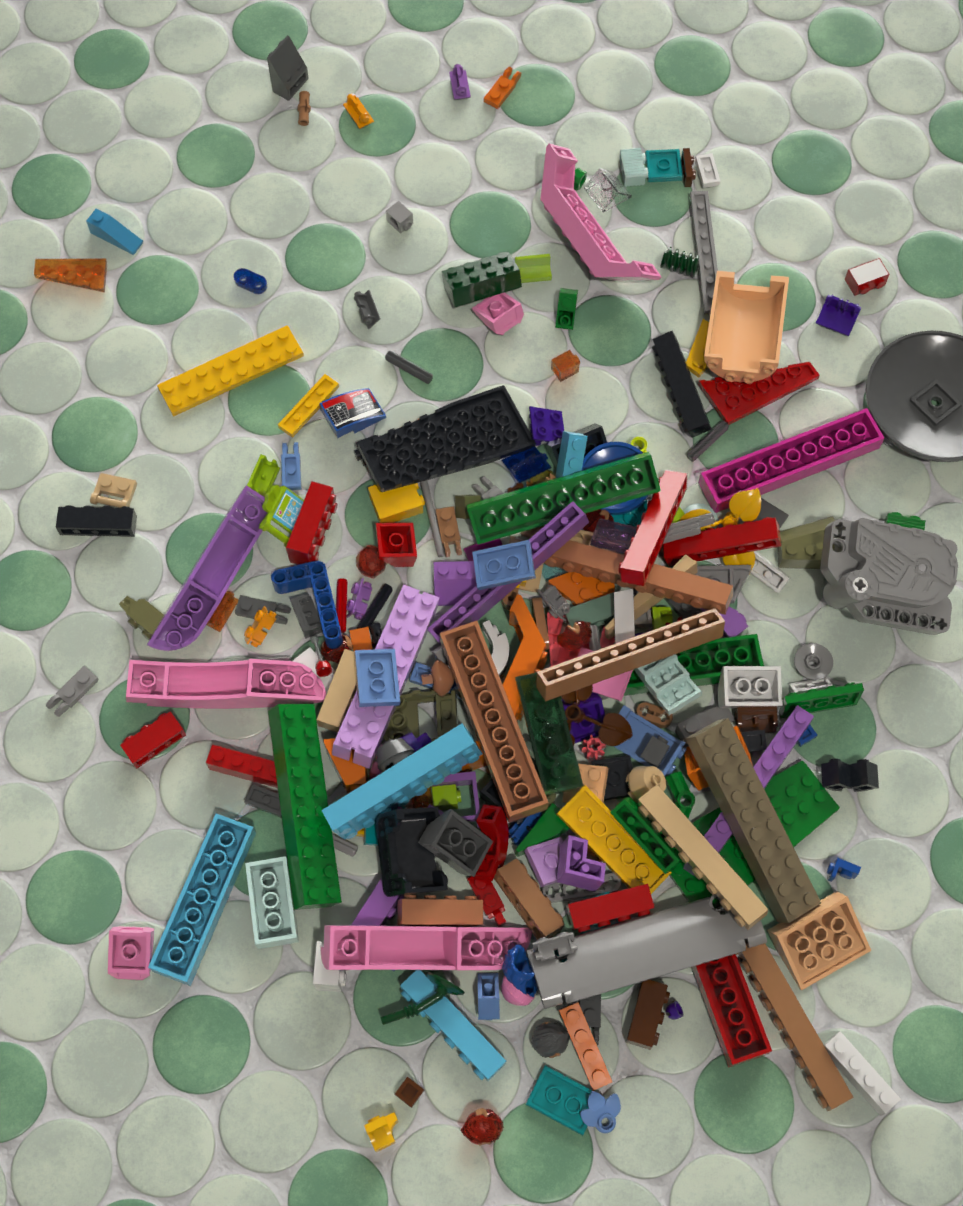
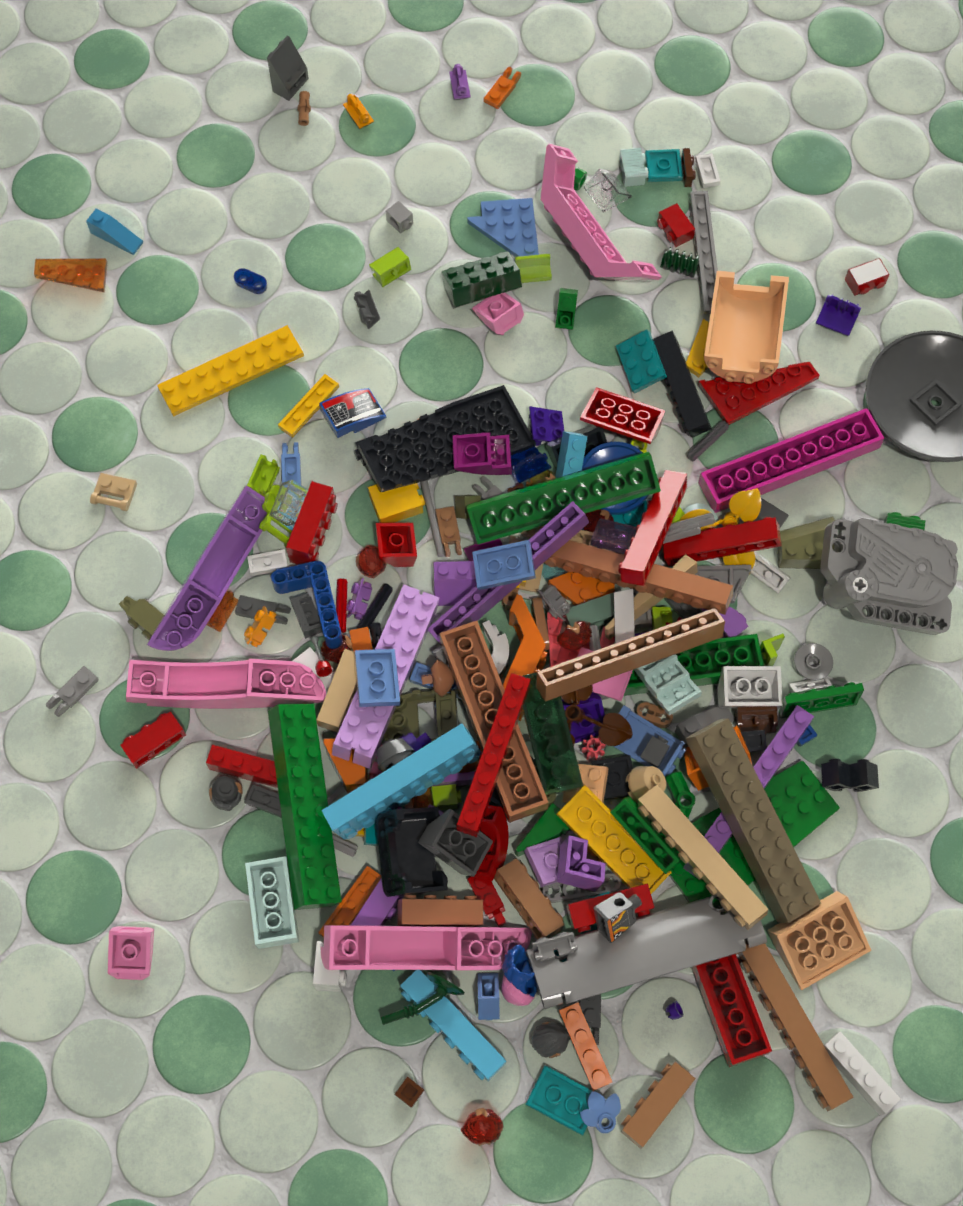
black brick [56,505,137,537] -> none
medium azure brick [148,813,256,986] -> none
yellow brick [364,1112,399,1152] -> none
dark grey axle [385,351,433,384] -> none
blue hinge [508,812,543,846] -> none
clear orange brick [551,350,580,382] -> none
reddish brown brick [626,980,670,1050] -> none
blue bracket [826,858,861,882] -> none
none -> dark grey hair [209,775,243,811]
none -> white plate [247,549,288,576]
none -> clear brick [269,480,308,526]
none -> orange plate [318,866,382,937]
none -> lime hinge [369,247,411,287]
none -> magenta slope [453,432,512,475]
none -> red brick [457,673,531,837]
none -> medium blue wing [467,198,539,257]
none -> red slope [580,387,665,444]
none -> dark grey torso [593,892,642,943]
none -> teal plate [616,329,667,393]
none -> medium nougat brick [621,1062,696,1149]
none -> red brick [657,203,695,247]
none -> lime panel [760,633,785,666]

